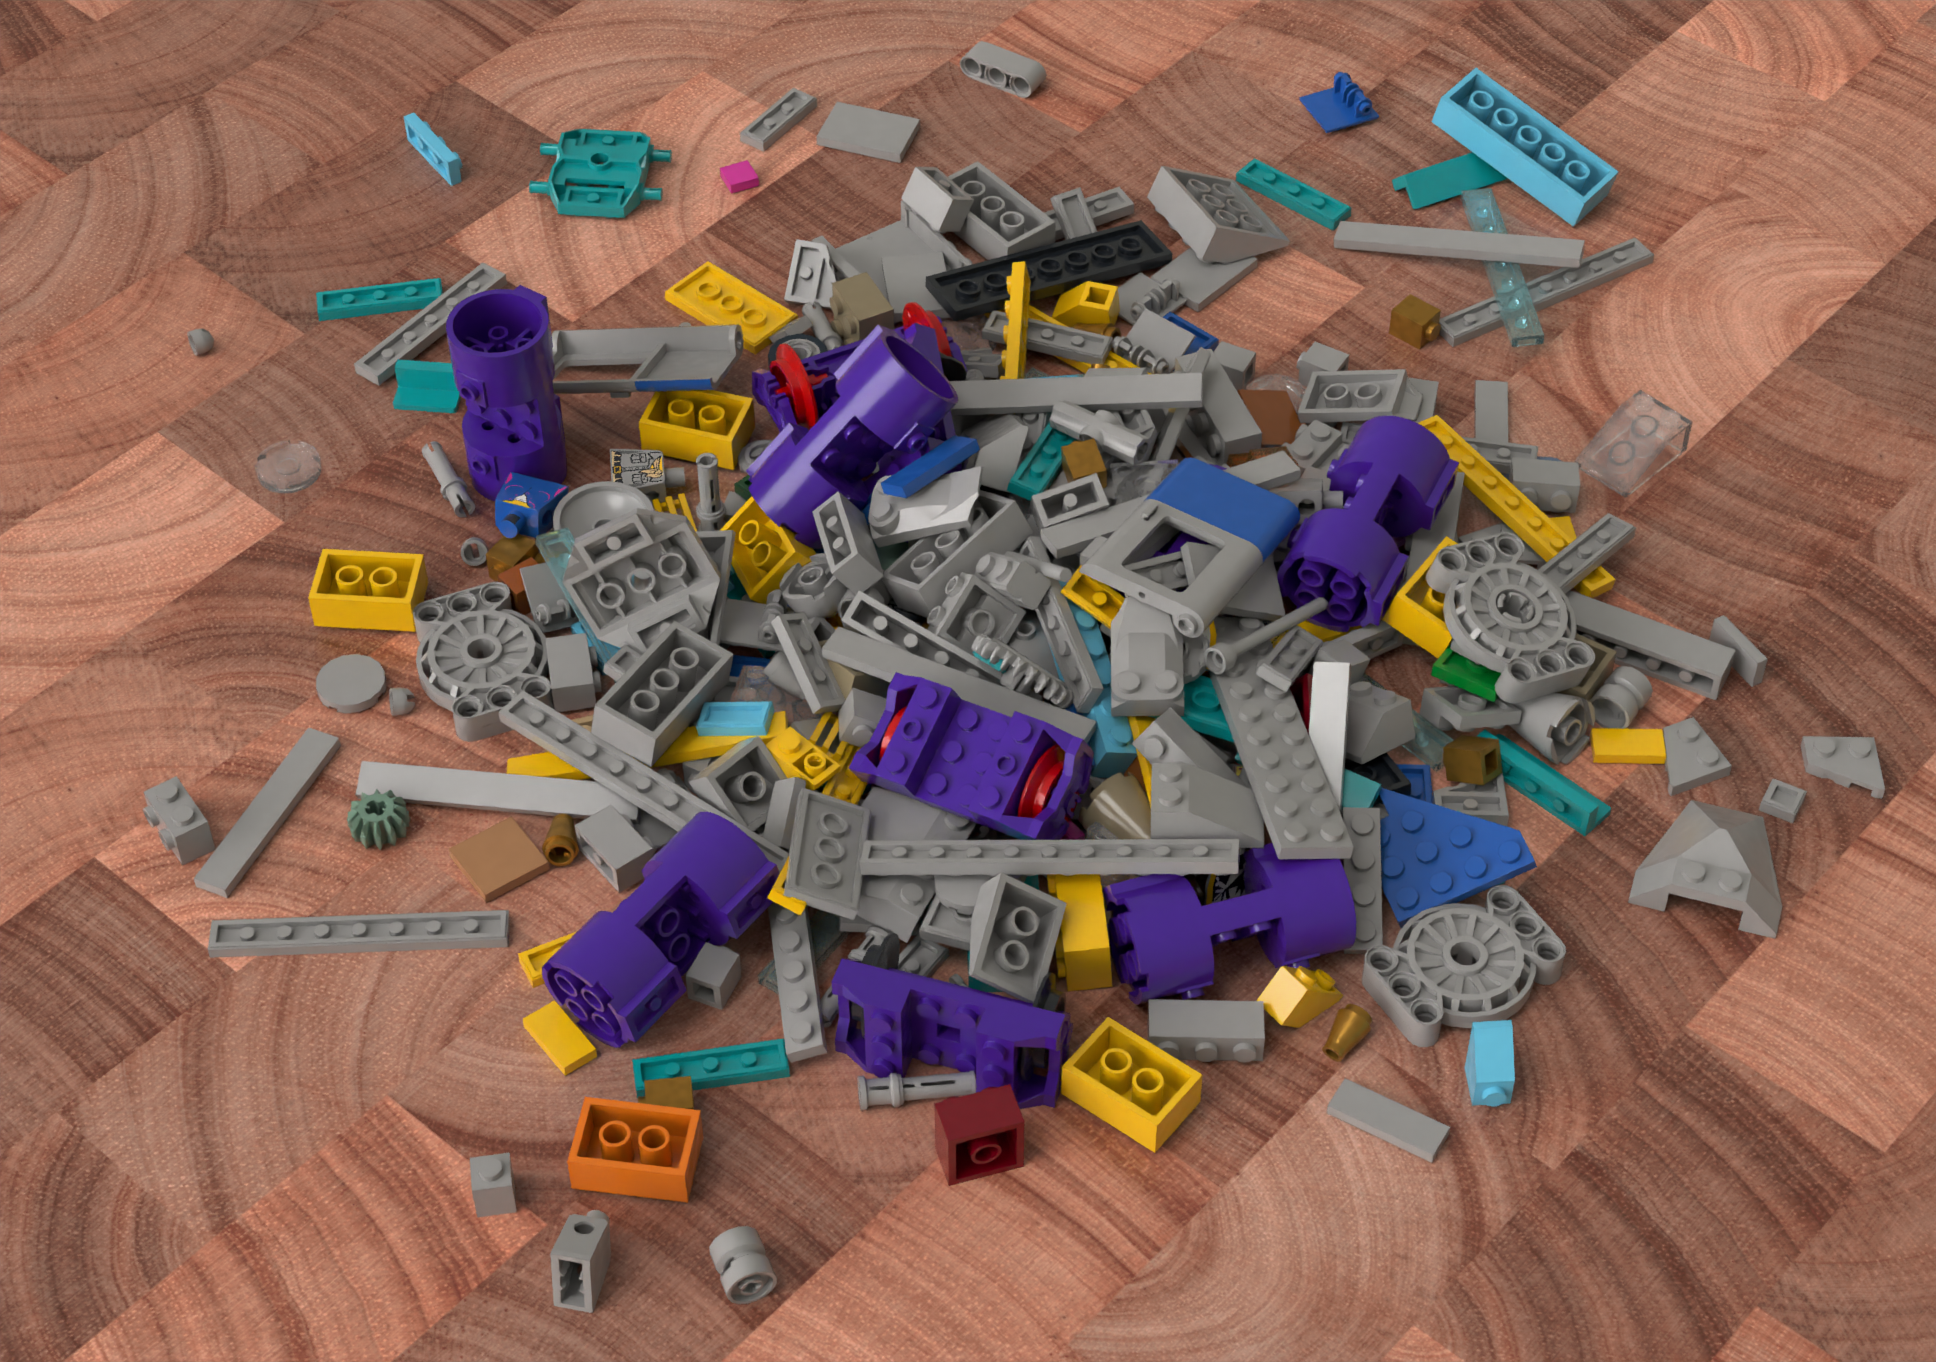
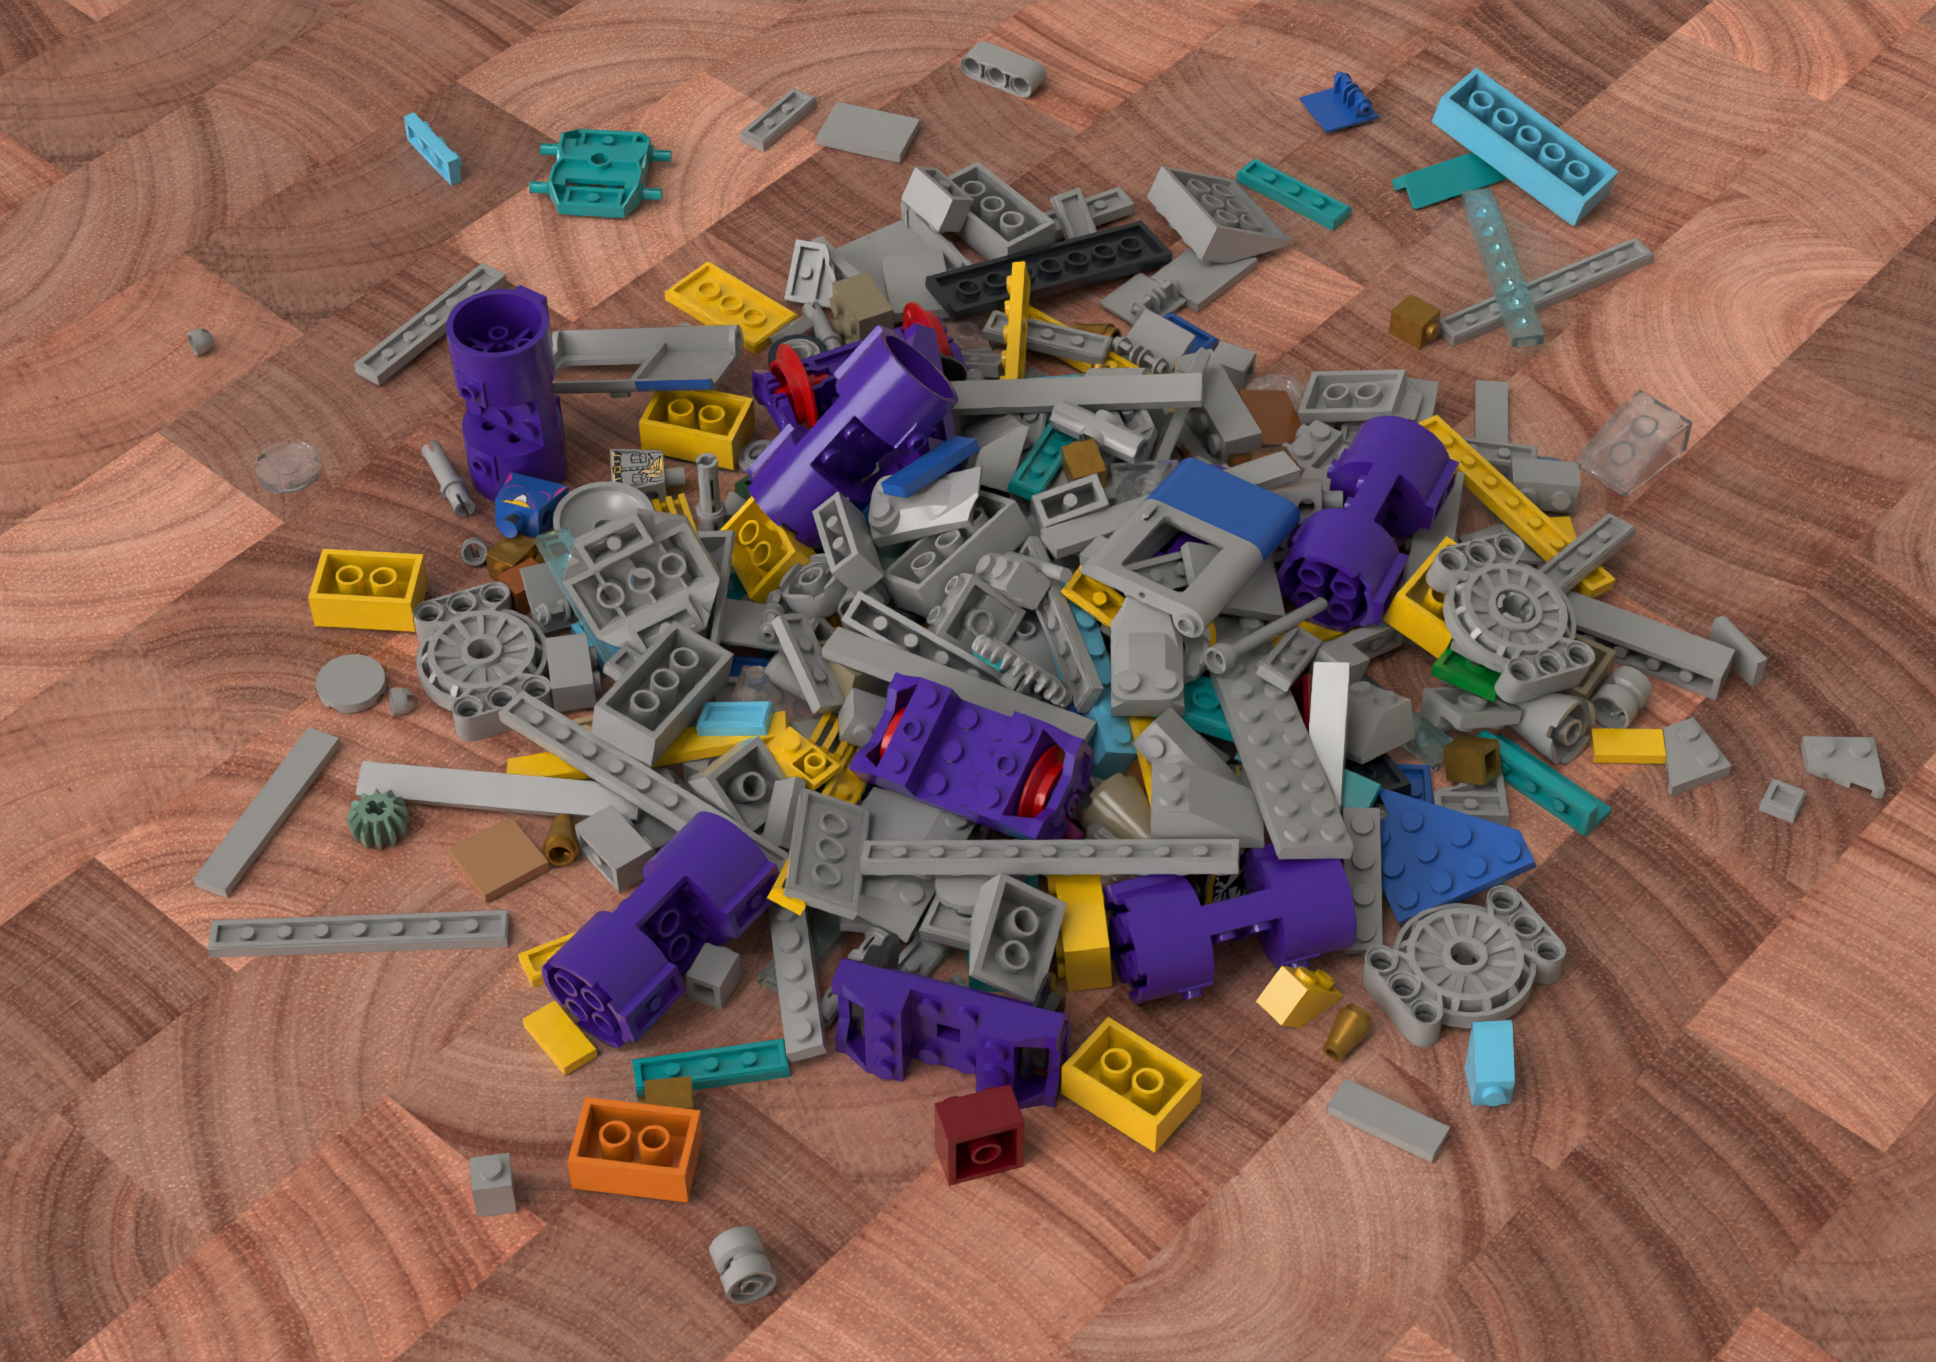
light grey brick [143,776,216,866] -> none
teal tile [316,278,443,321] -> none
teal panel [393,359,461,413] -> none
light grey torso [550,1210,611,1313] -> none
dark pink tile [720,160,759,194] -> none
light grey pin [857,1070,976,1111] -> none
yellow slope [1052,281,1120,327] -> none
light grey brick [1147,999,1265,1063] -> none
light grey brick [1296,341,1349,387] -> none
light grey tile [1334,221,1585,268] -> none
light grey wedge [1628,800,1782,939] -> none

